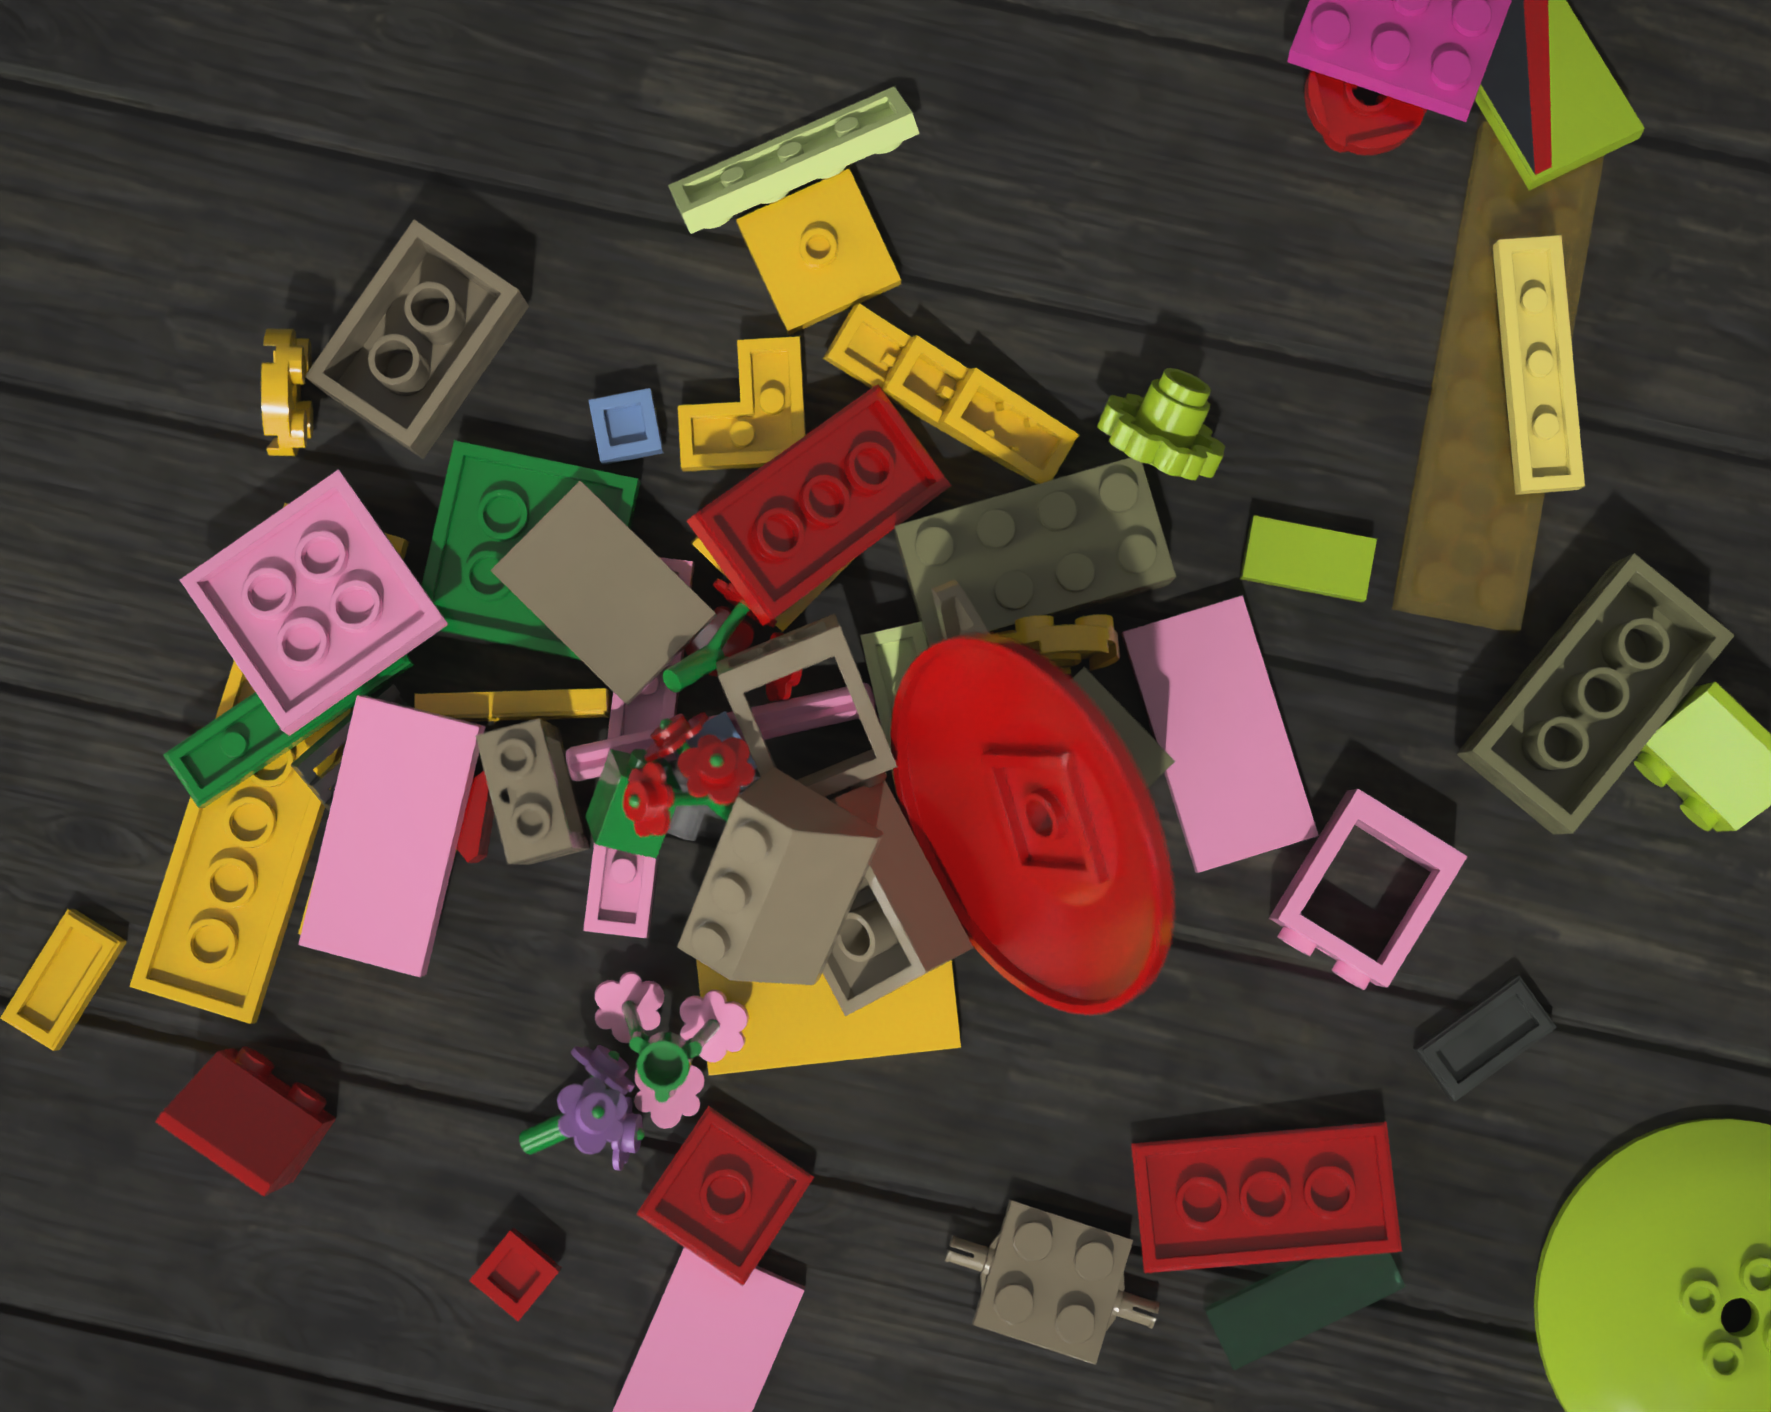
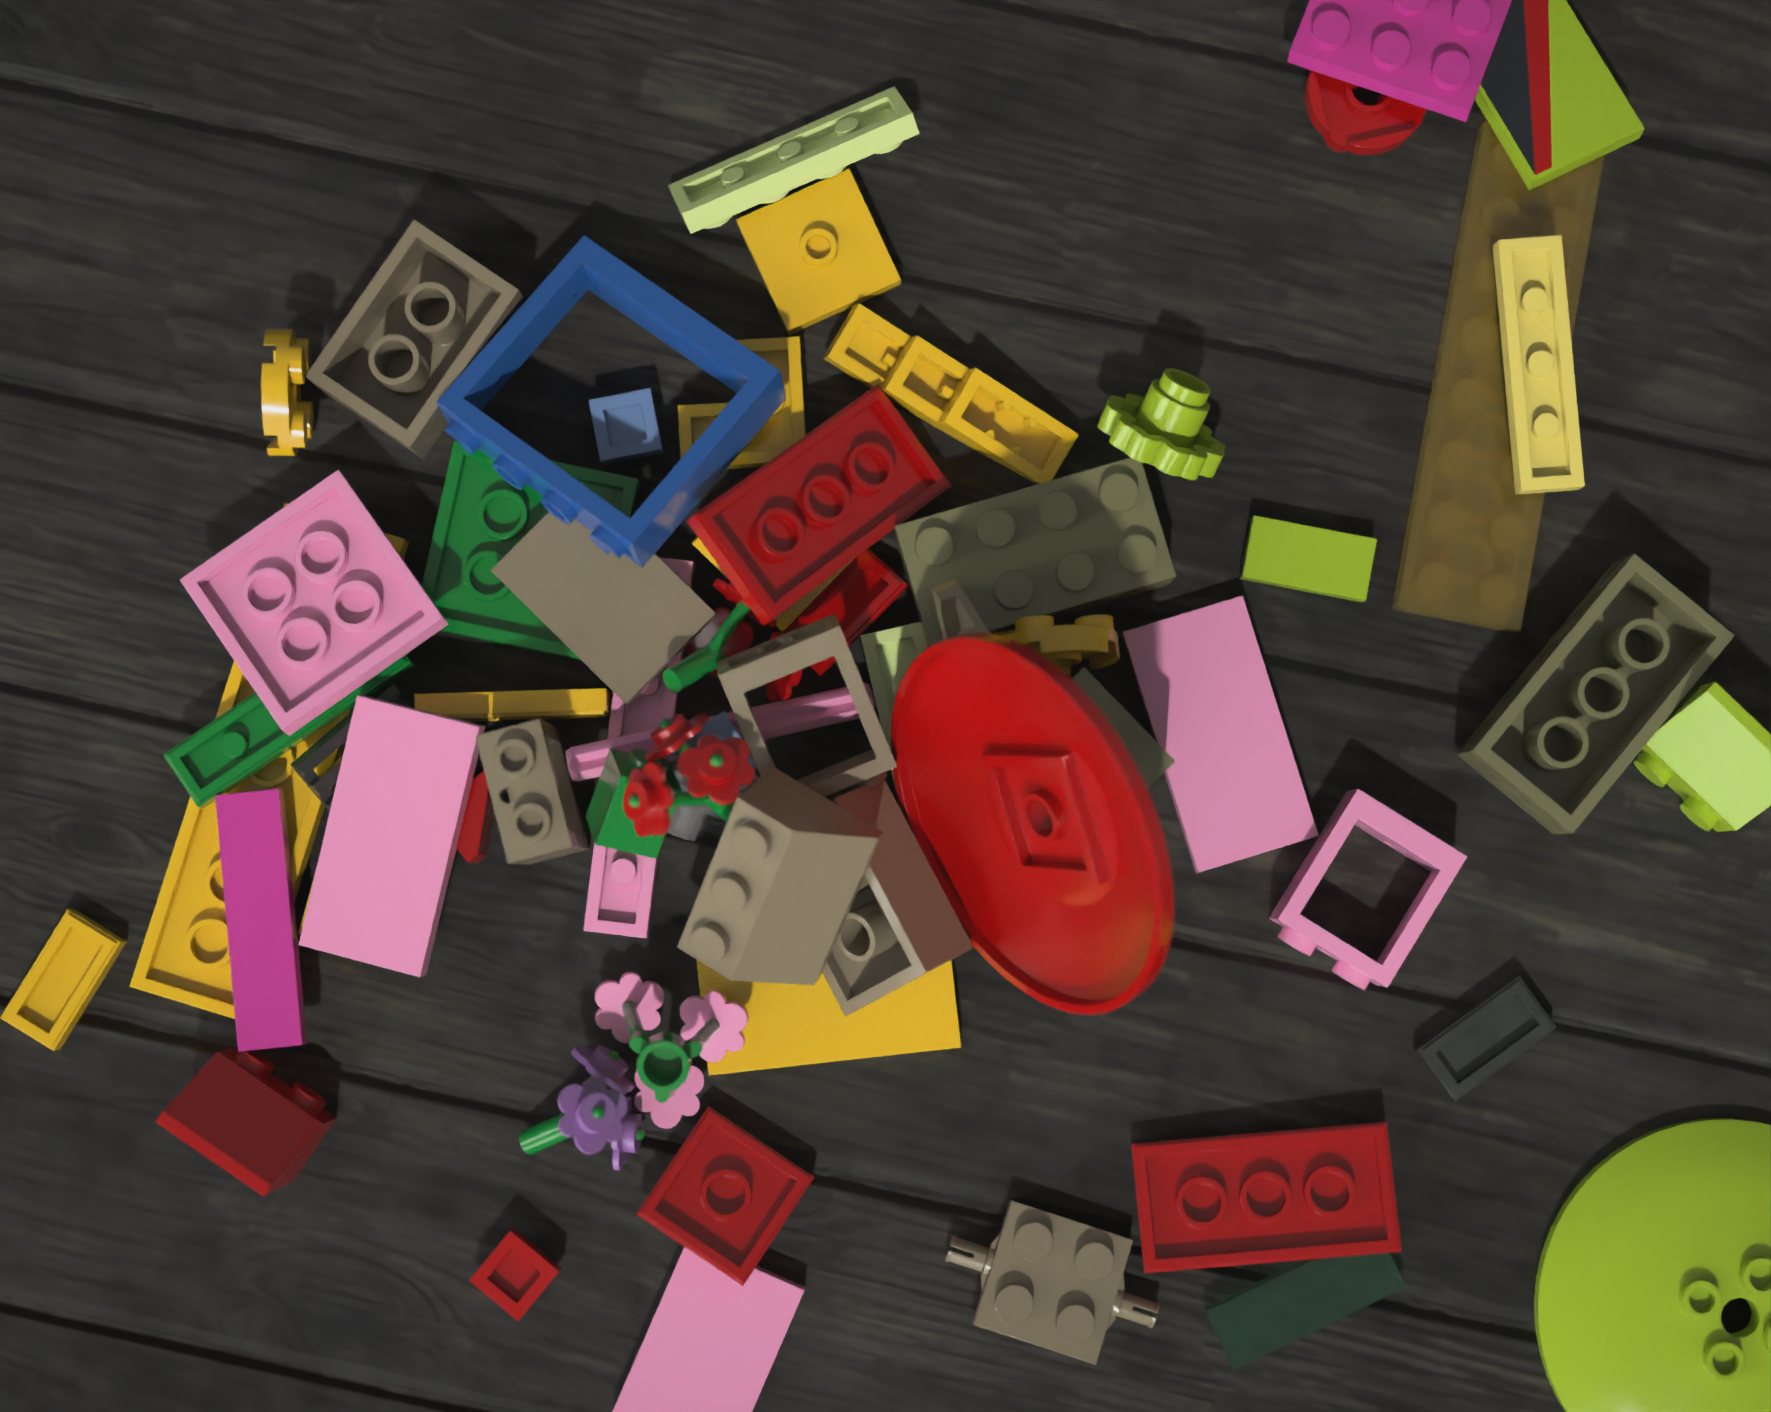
none -> dark pink tile [215,789,307,1052]
none -> blue window [437,235,786,568]
none -> red tile [780,549,908,676]

